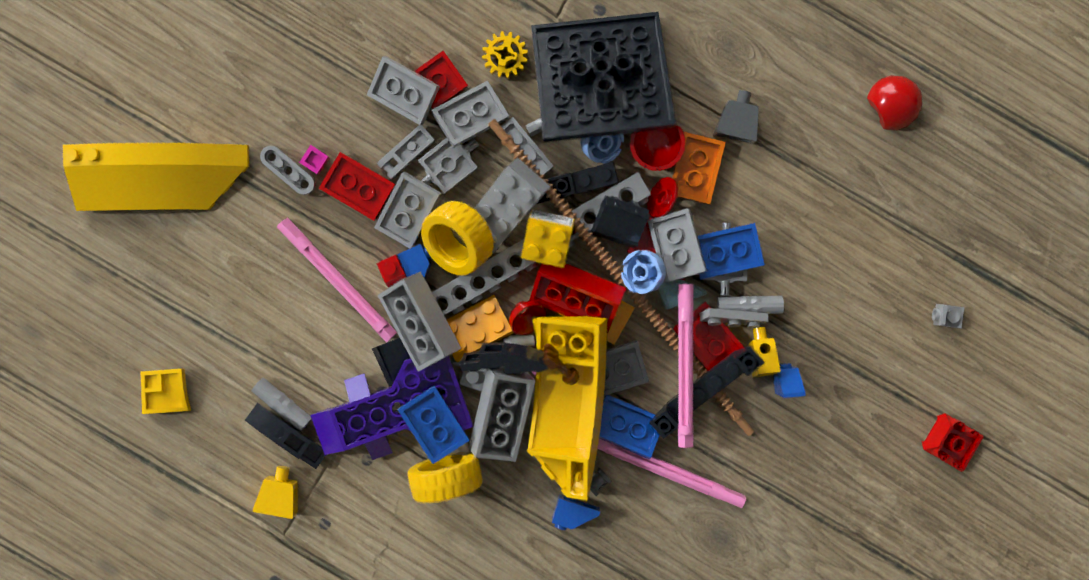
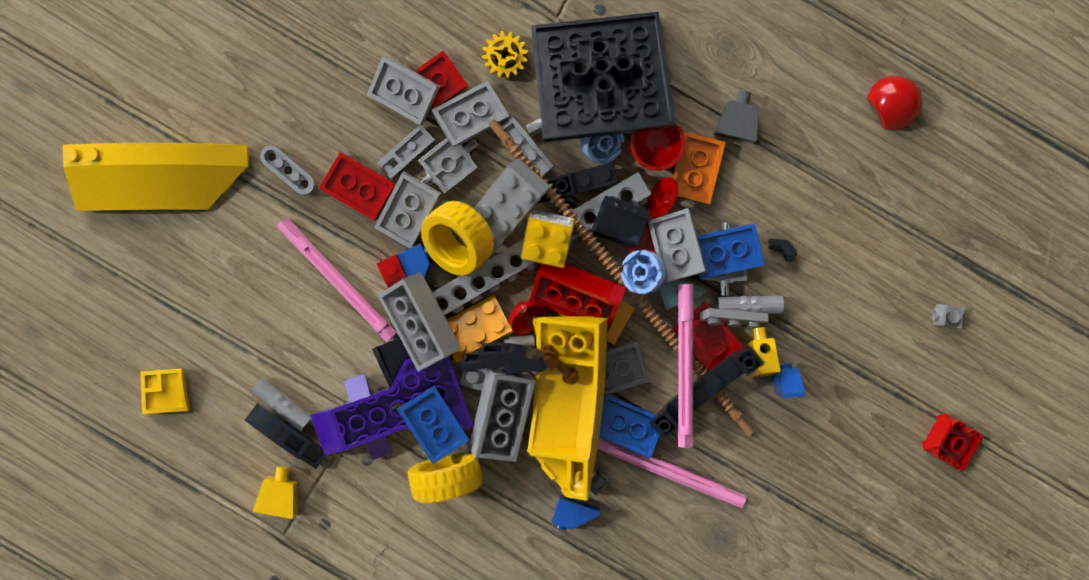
dark pink plate [299,145,330,175] -> none
none -> black arm [768,238,797,262]

